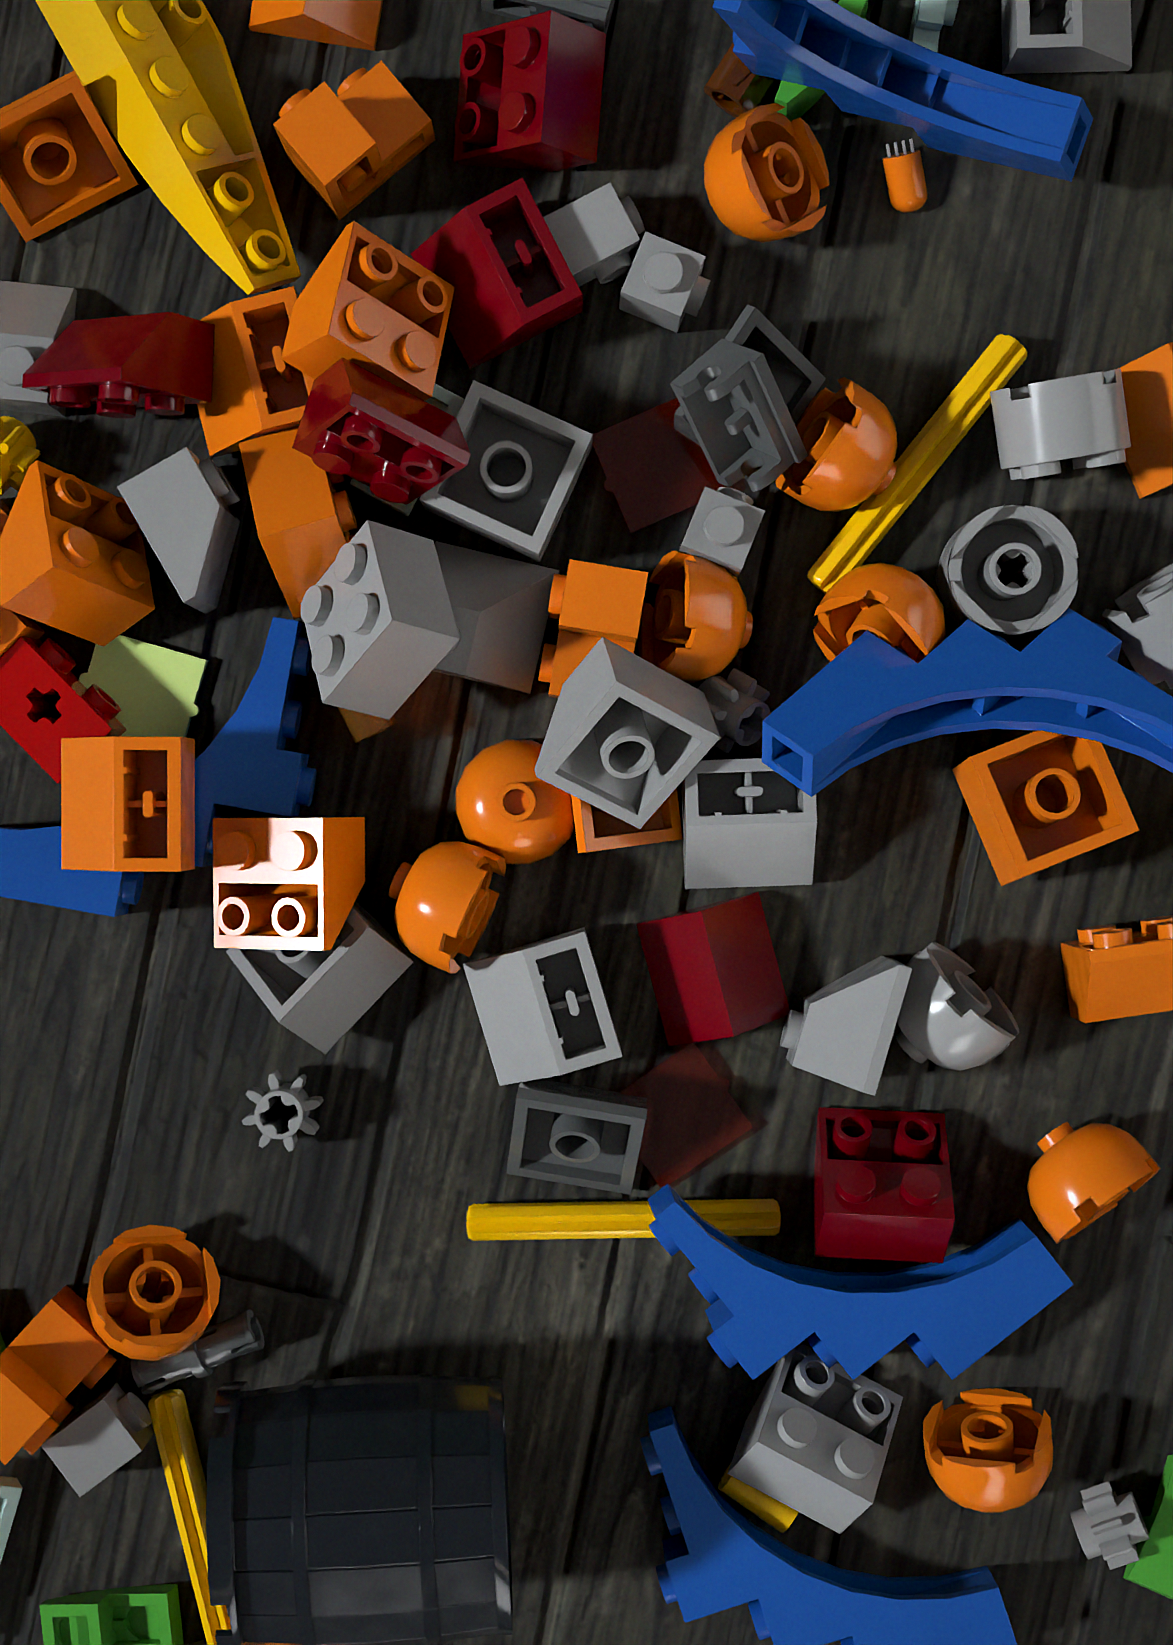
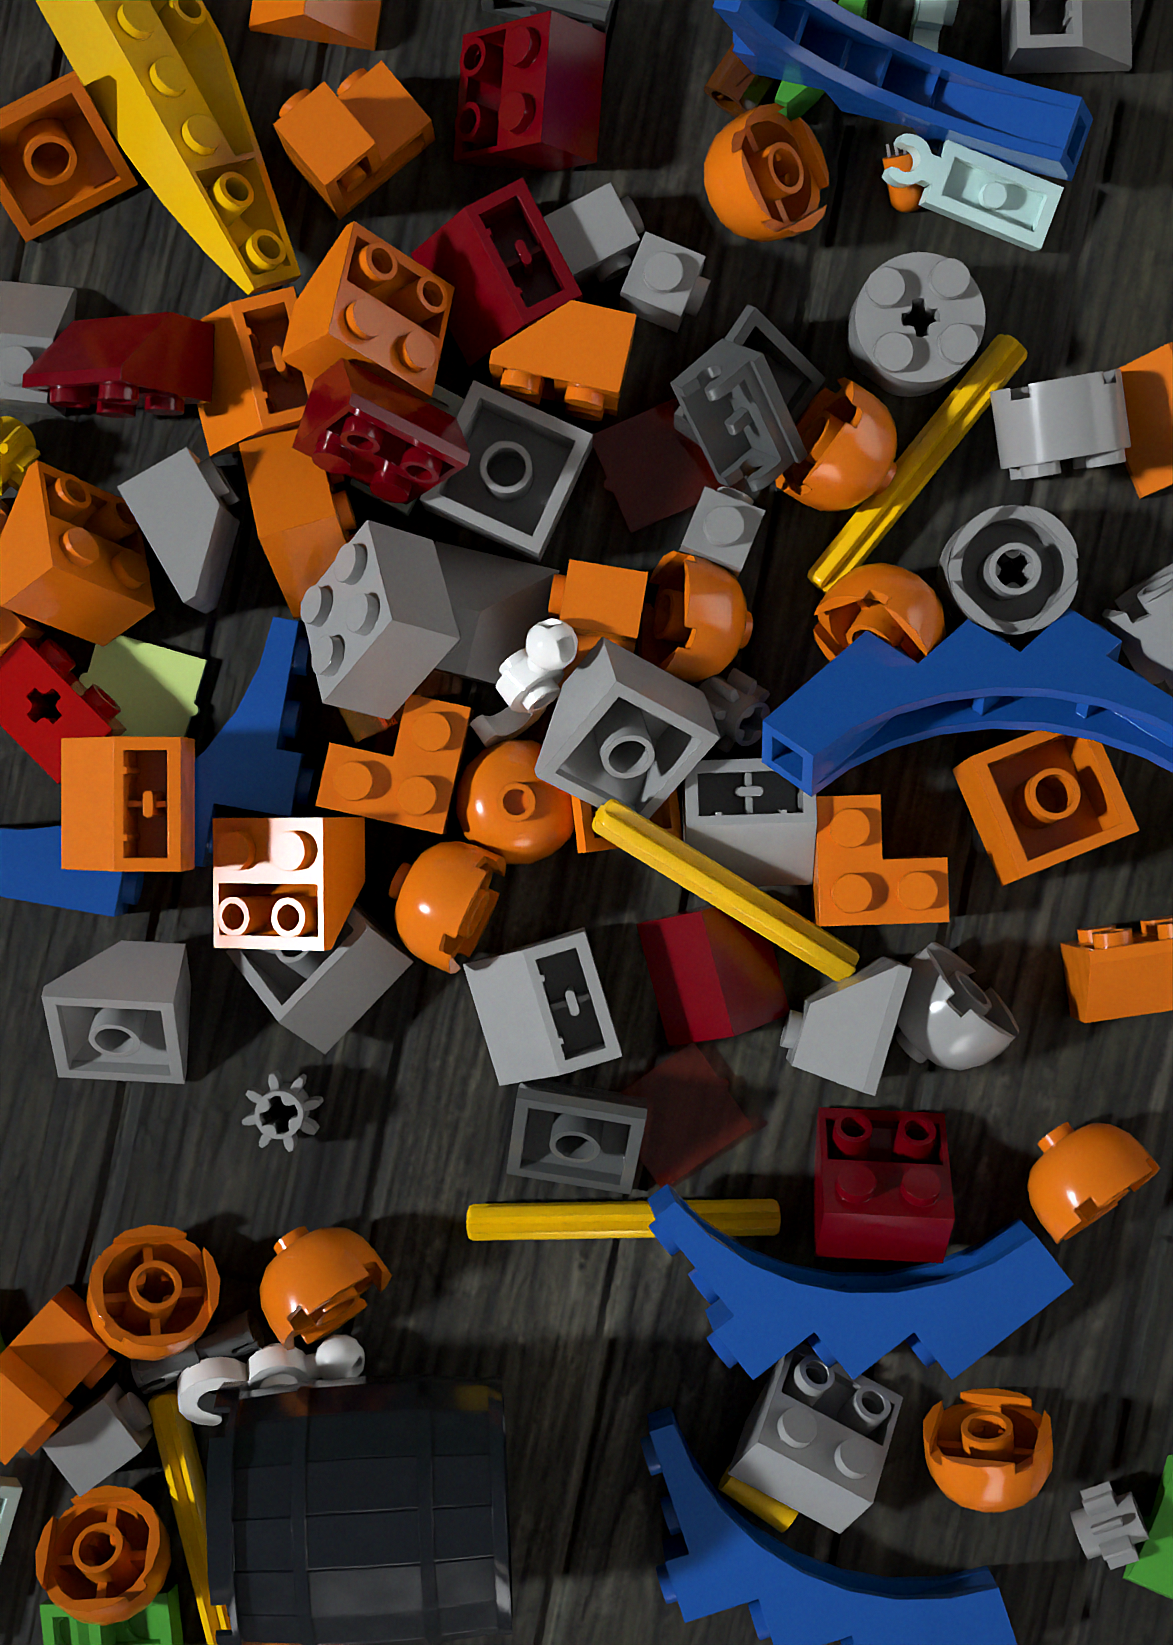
none -> orange cylinder [35,1485,171,1626]
none -> light grey slope [41,940,191,1084]
none -> white piece [177,1334,365,1426]
none -> orange cylinder [259,1226,392,1350]
none -> orange brick [315,694,474,834]
none -> white piece [470,618,578,748]
none -> orange slope [489,300,637,421]
none -> yellow axle [592,799,860,982]
none -> orange brick [810,794,950,927]
none -> light grey brick [846,252,986,397]
none -> light aqua plate [882,134,1064,252]

